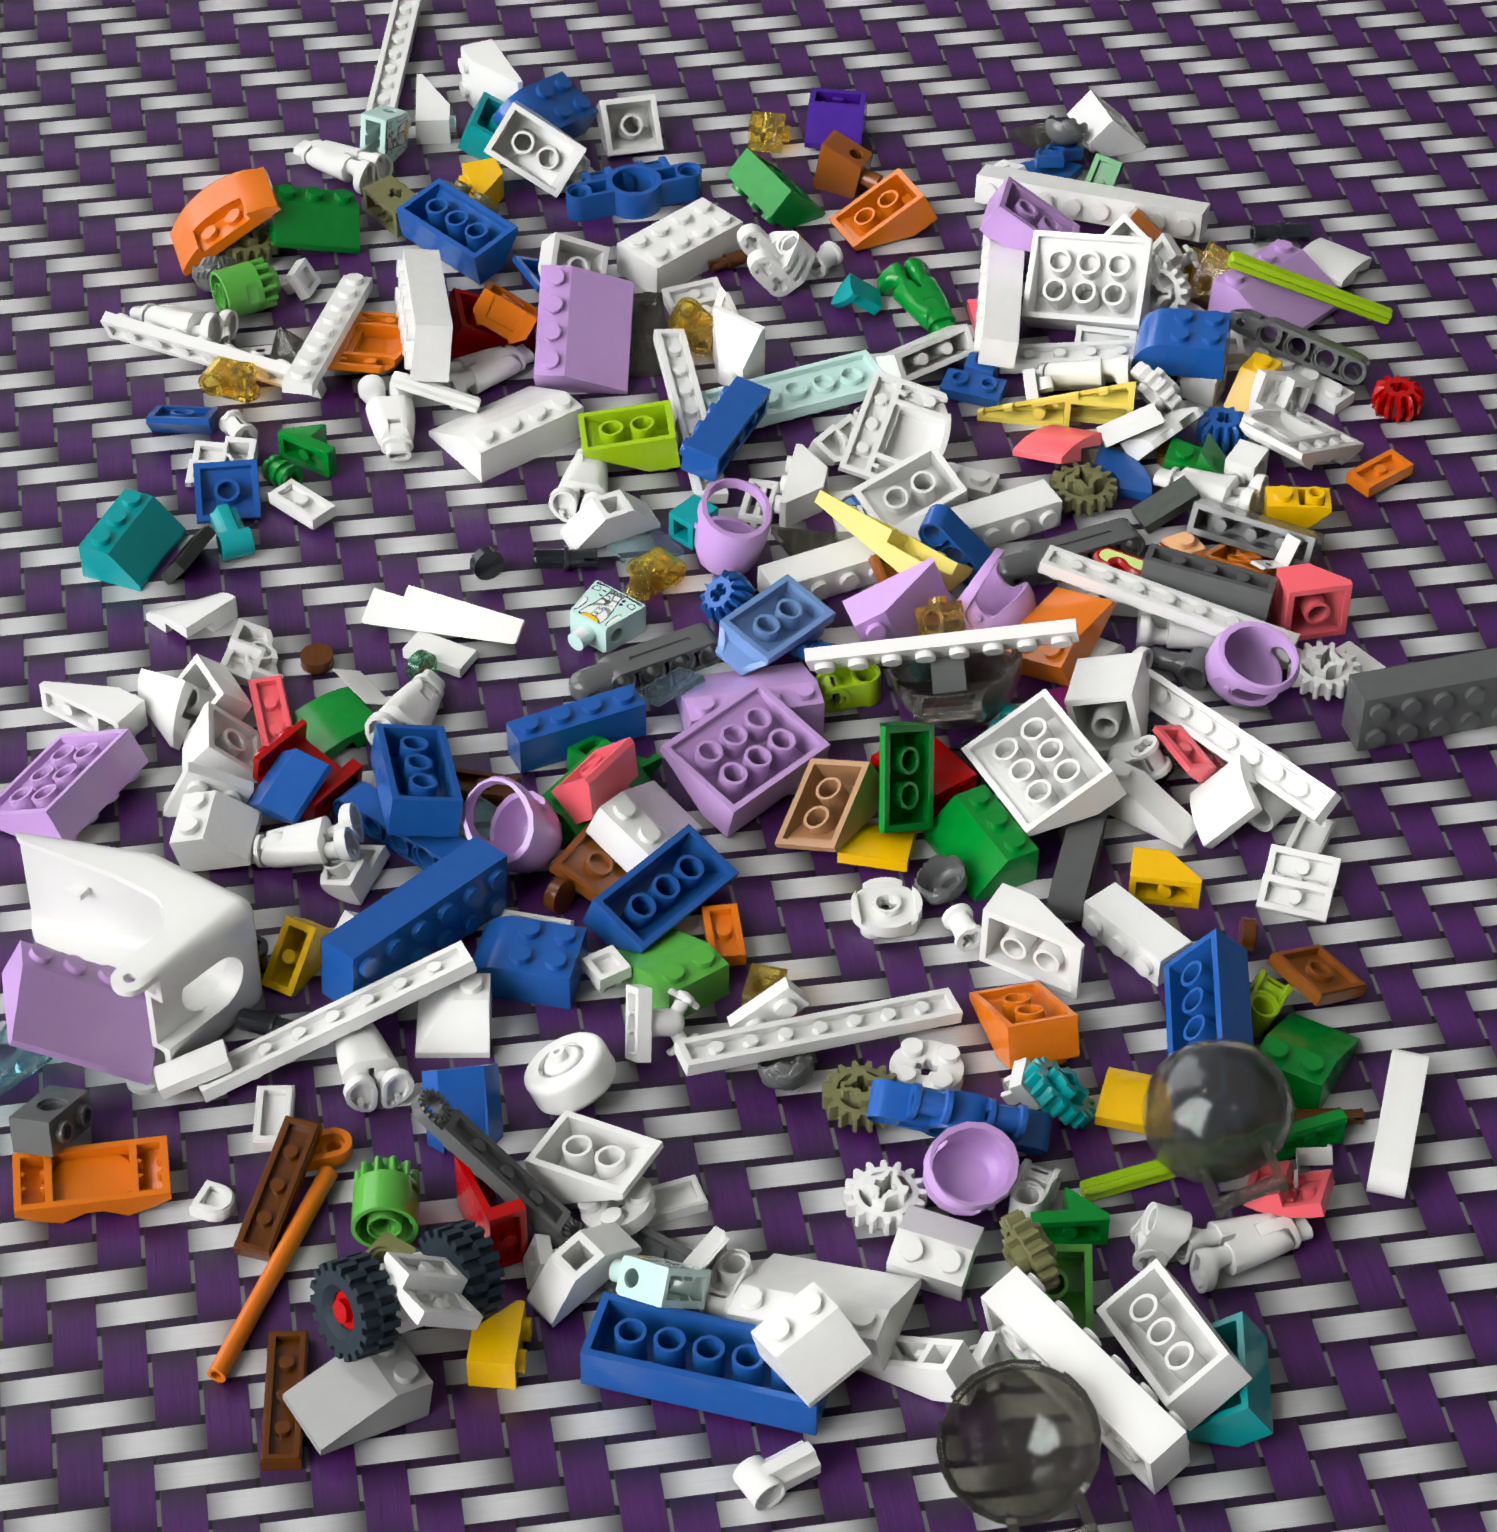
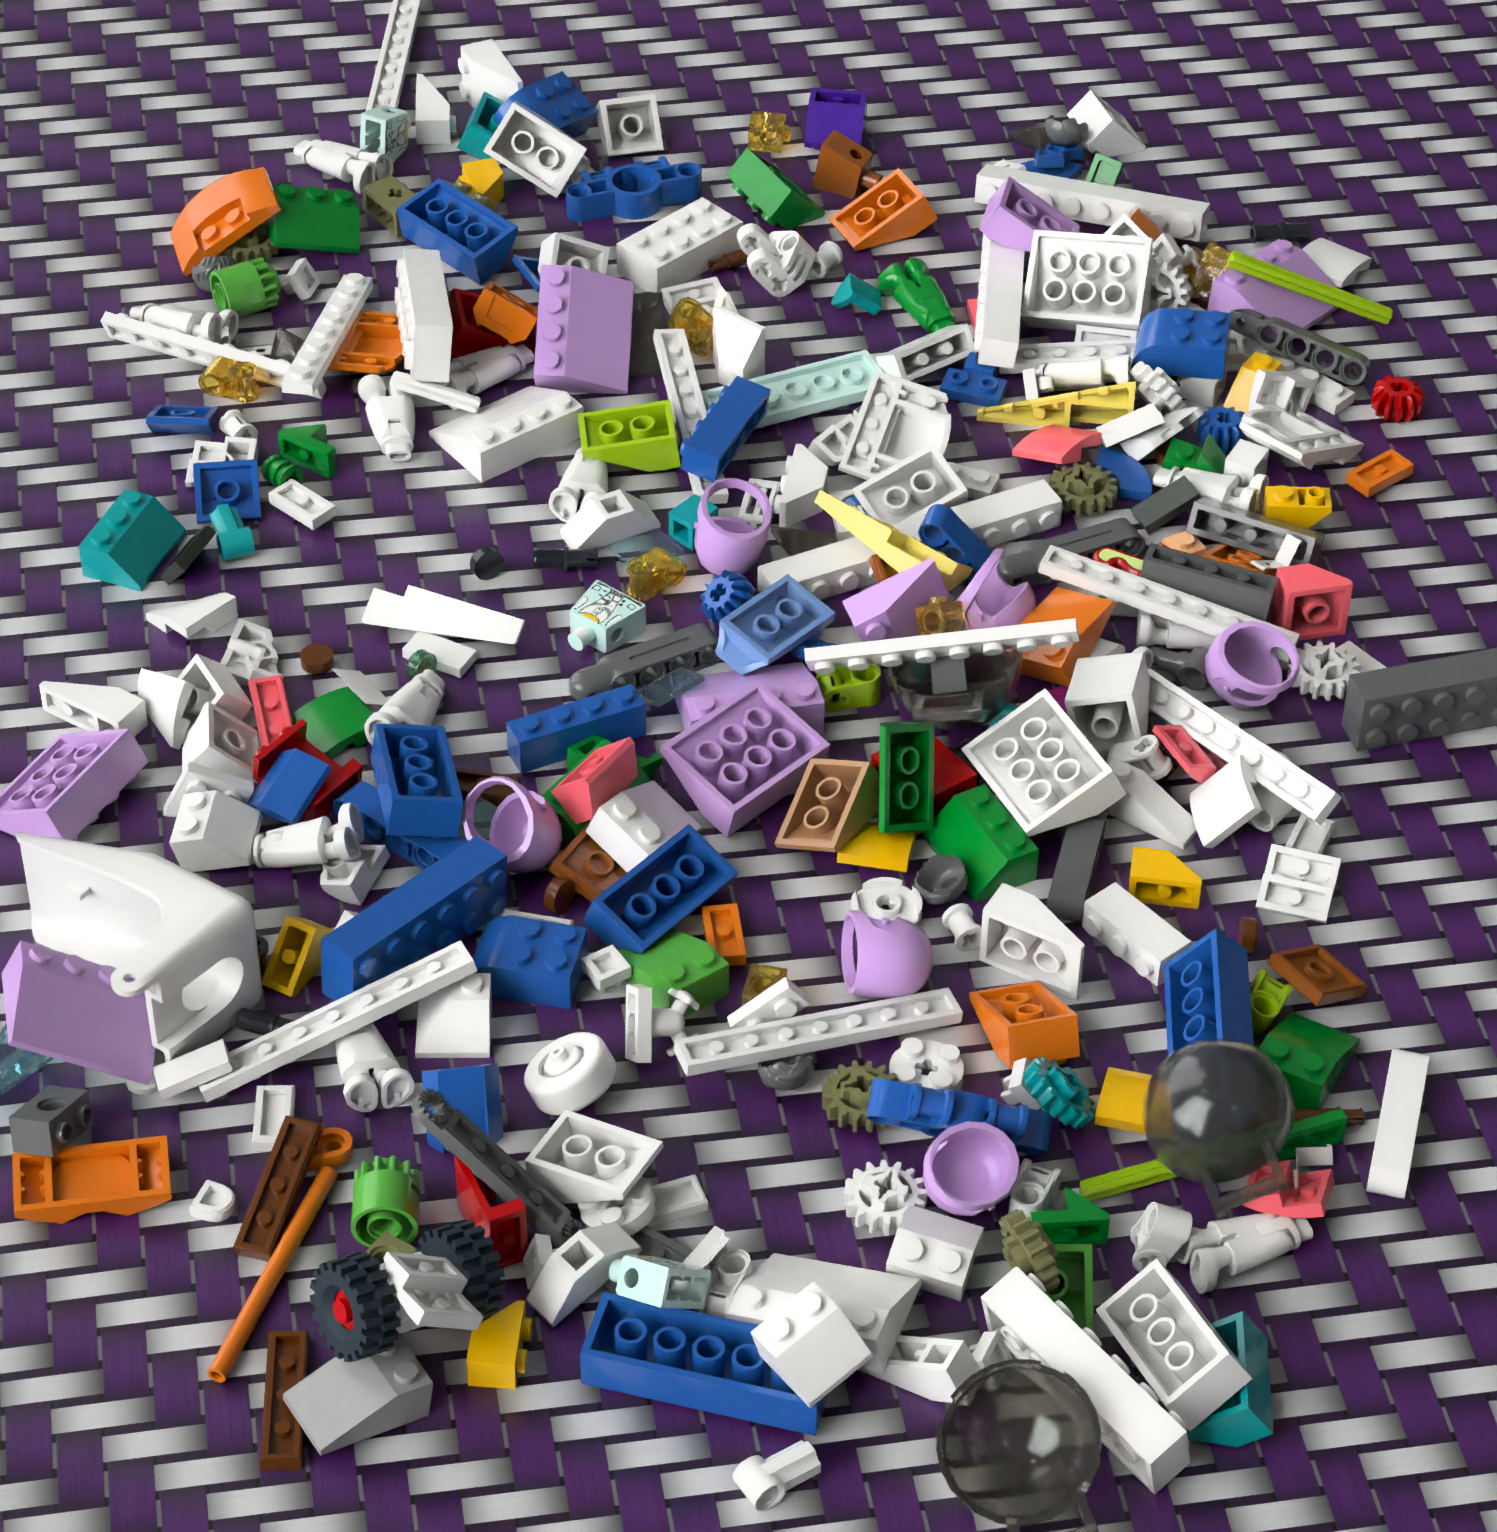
none -> lavender piece [841,910,934,999]

